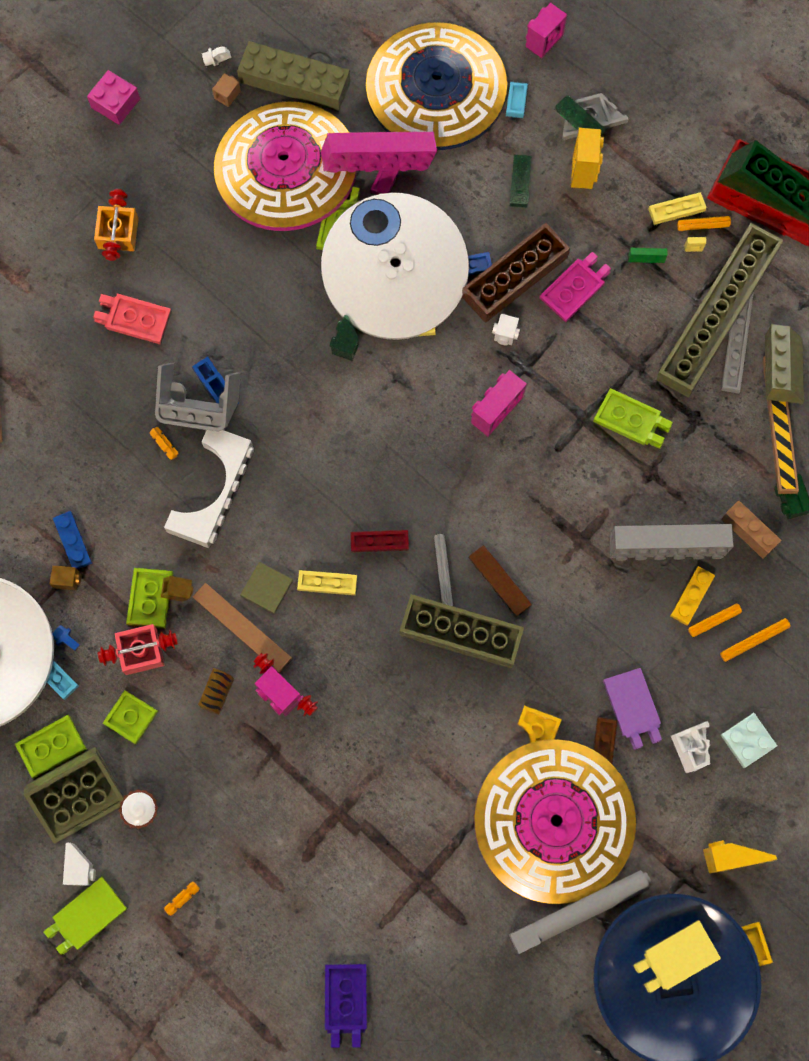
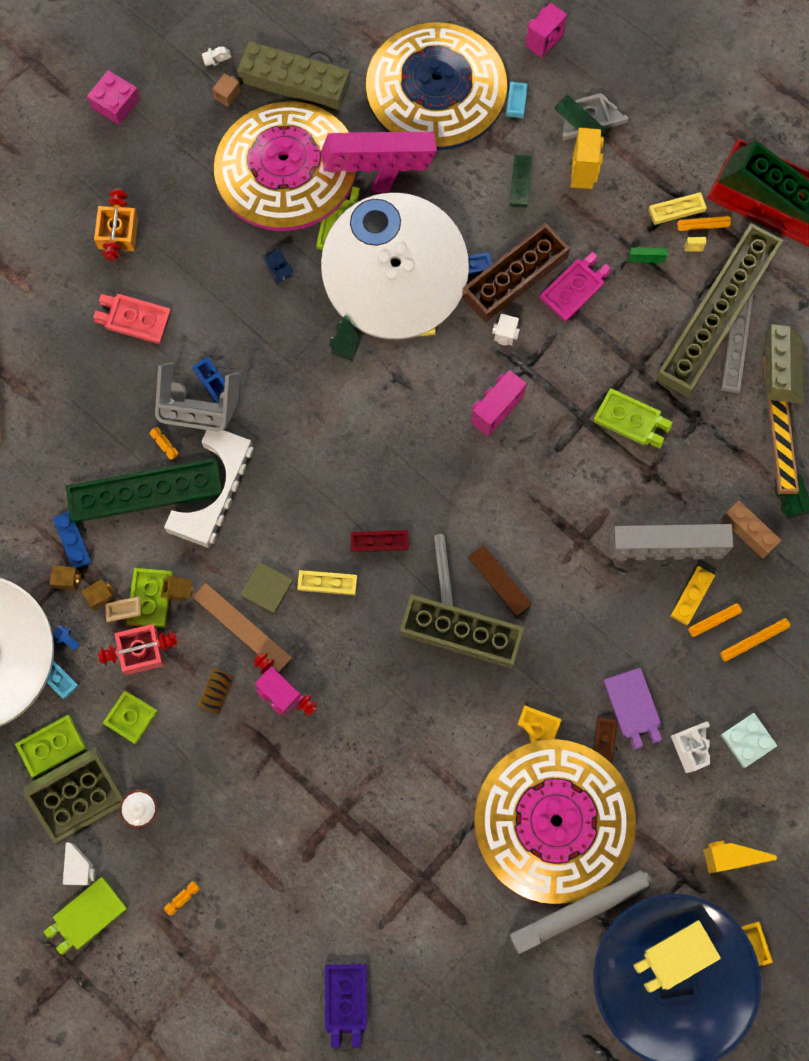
none -> dark green plate [66,458,222,523]
none -> pearl gold brick [81,579,115,611]
none -> tan tile [106,596,141,622]
none -> dark blue brick [262,248,293,284]

